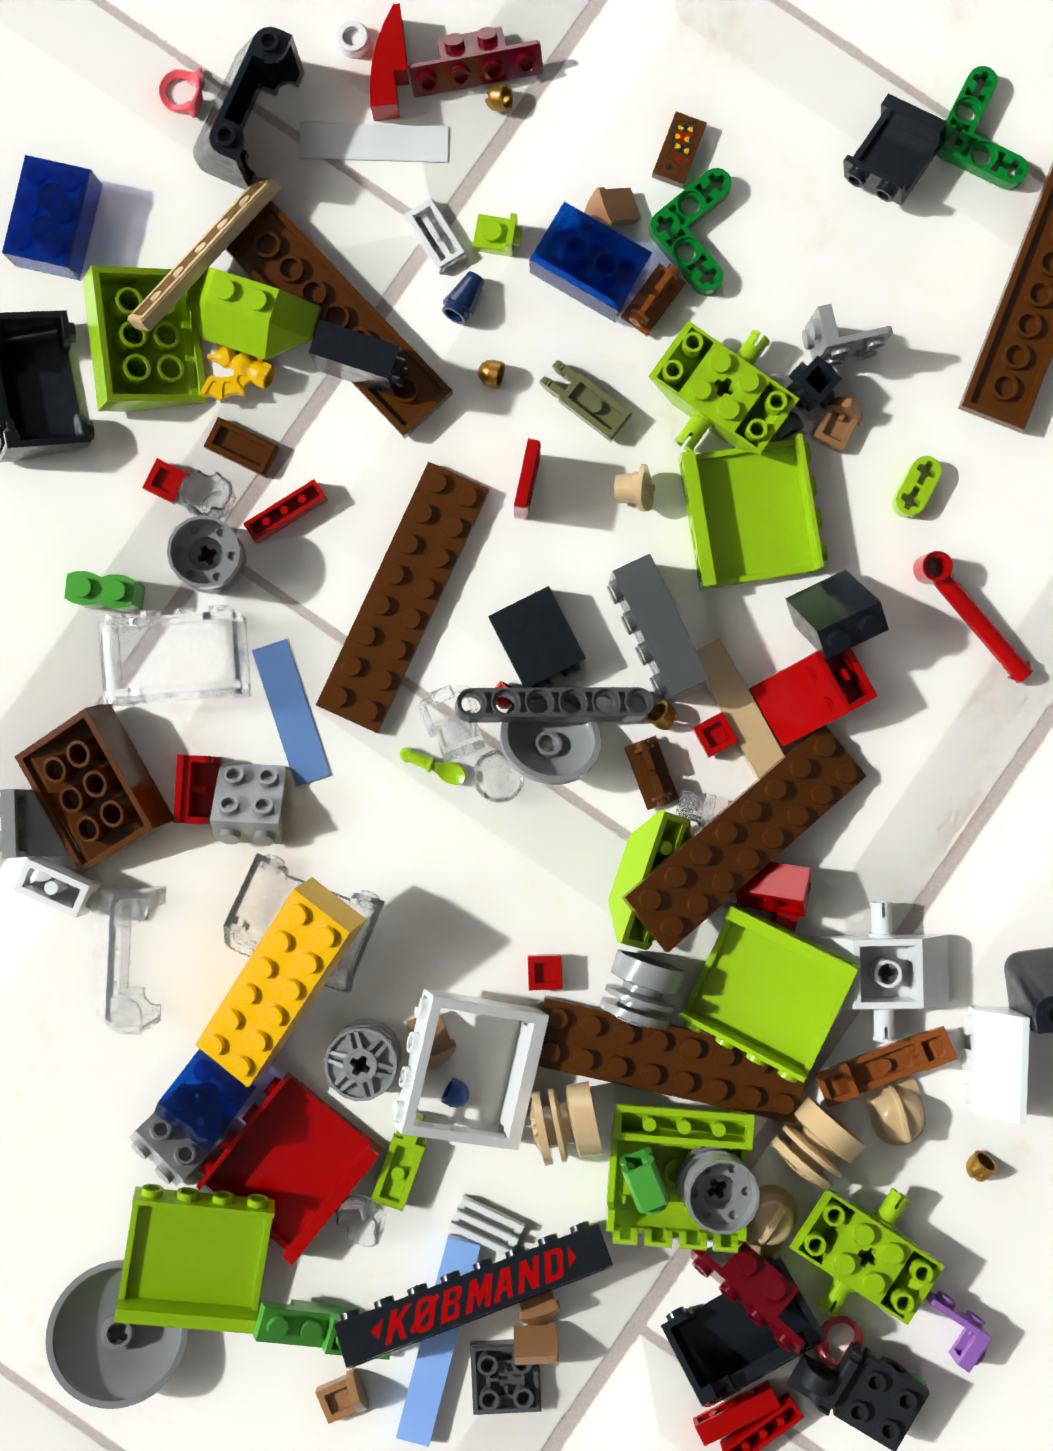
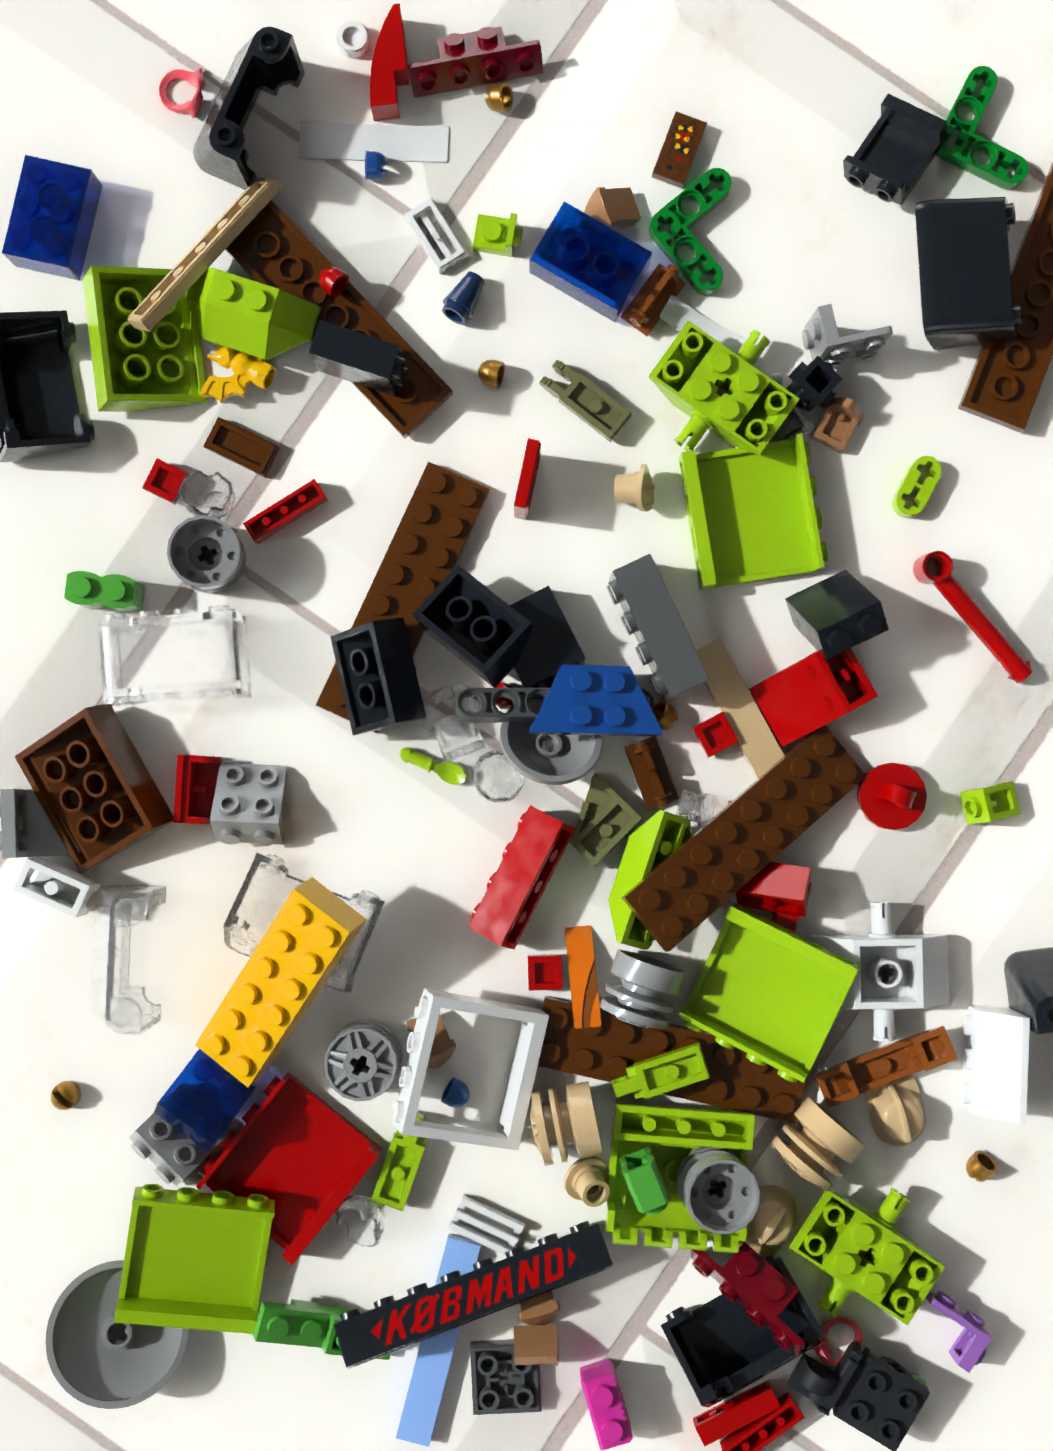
medium blue sticker [252,639,331,787] -> none
medium nougat tile [315,1368,369,1424] -> none
none -> pearl gold hinge [51,1081,81,1110]
none -> red hinge [319,266,349,298]
none -> black slope [330,617,427,736]
none -> blue hinge [365,151,388,180]
none -> black slope [412,565,533,688]
none -> brick [468,805,576,950]
none -> blue wing [530,664,662,737]
none -> tan piece [563,1156,610,1207]
none -> orange sticker [565,925,601,1029]
none -> olive wing [570,773,643,867]
none -> dark pink brick [580,1358,633,1450]
none -> lime hinge [611,1042,710,1099]
none -> white sticker [660,295,756,353]
none -> red tile [857,762,927,830]
none -> black windscreen [915,197,1023,350]
none -> lime bracket [960,781,1021,824]

